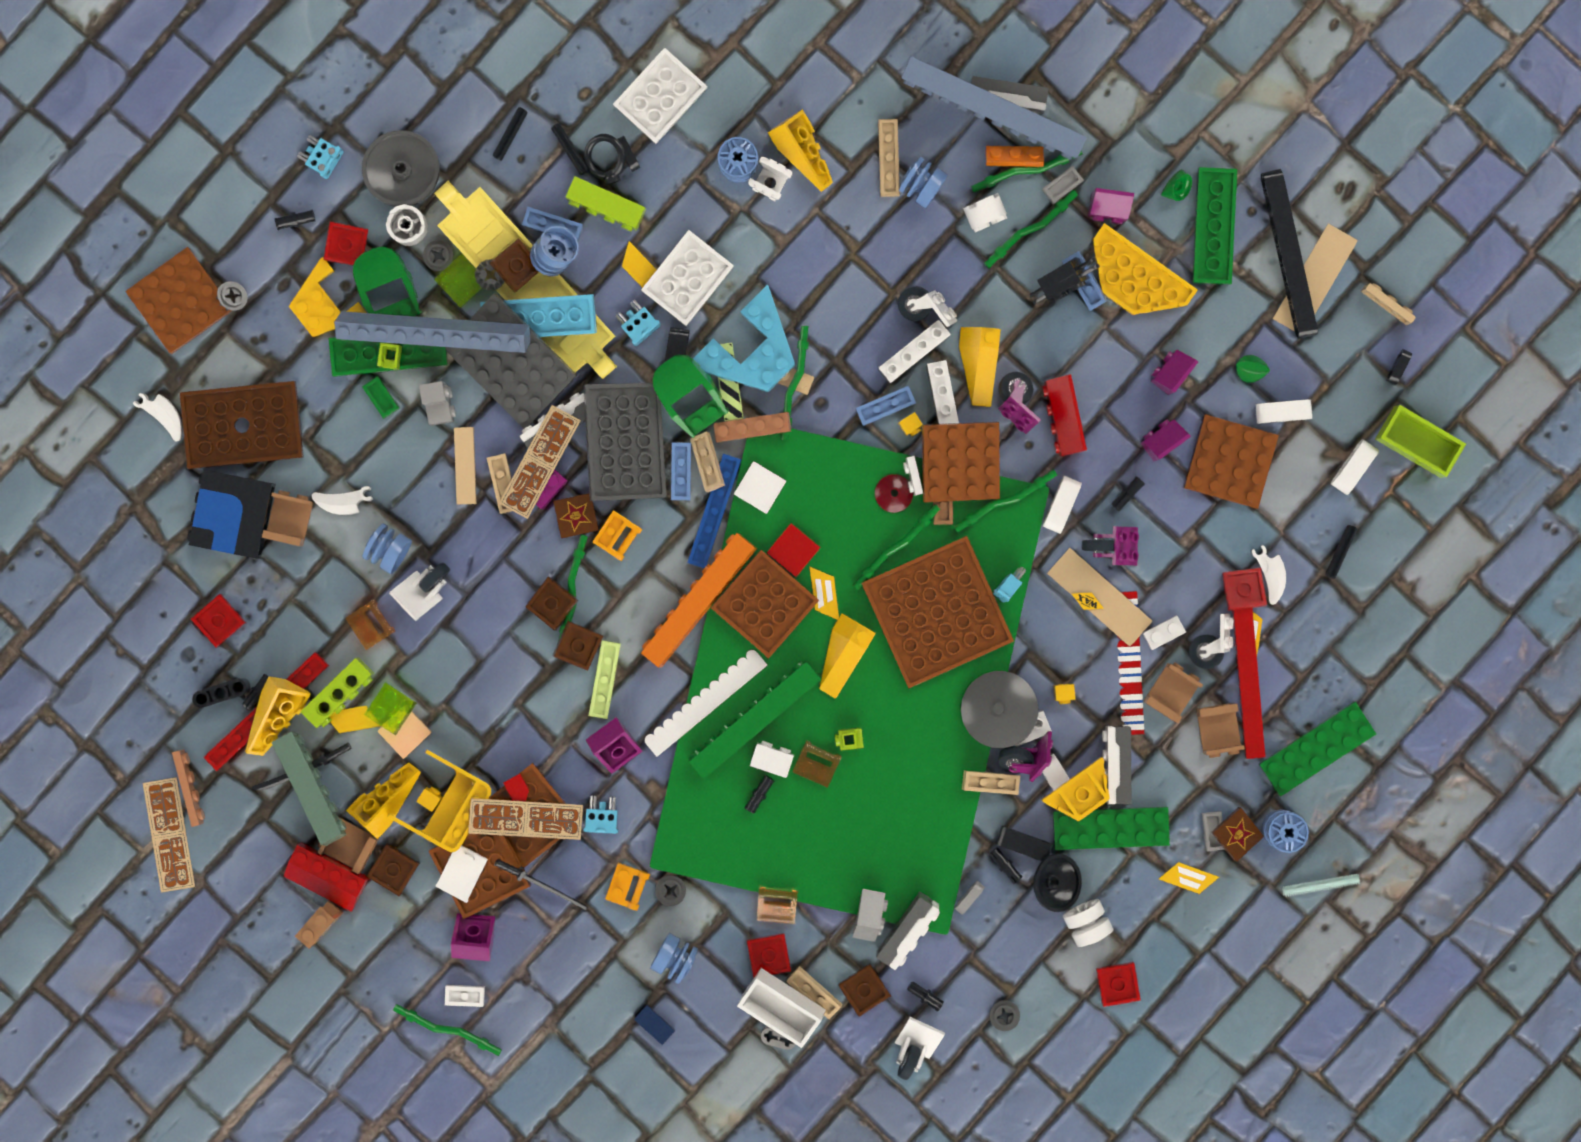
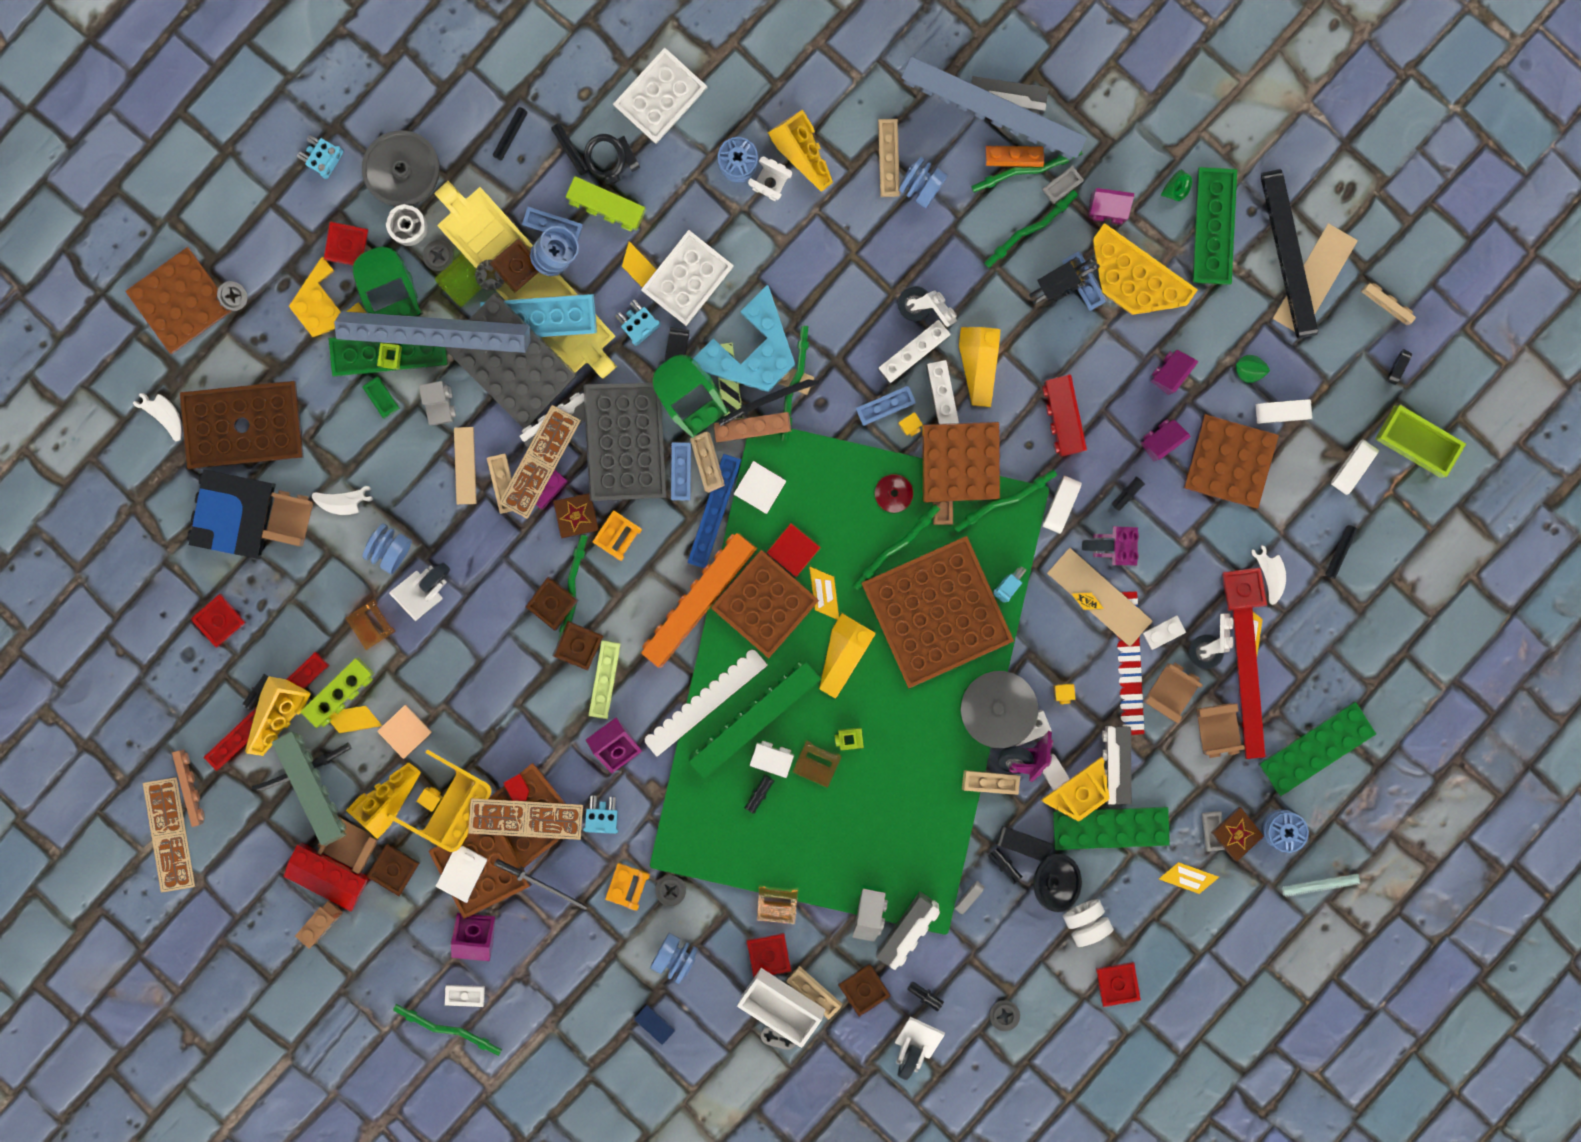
black beam [192,678,250,708] -> none
black pin [275,209,316,230] -> none
clear neon green plate [364,682,417,735] -> none
white plate [903,456,923,496] -> none
white brick [963,193,1007,232] -> none
magenta plate [998,372,1041,434] -> none
none -> black sword [718,379,819,426]

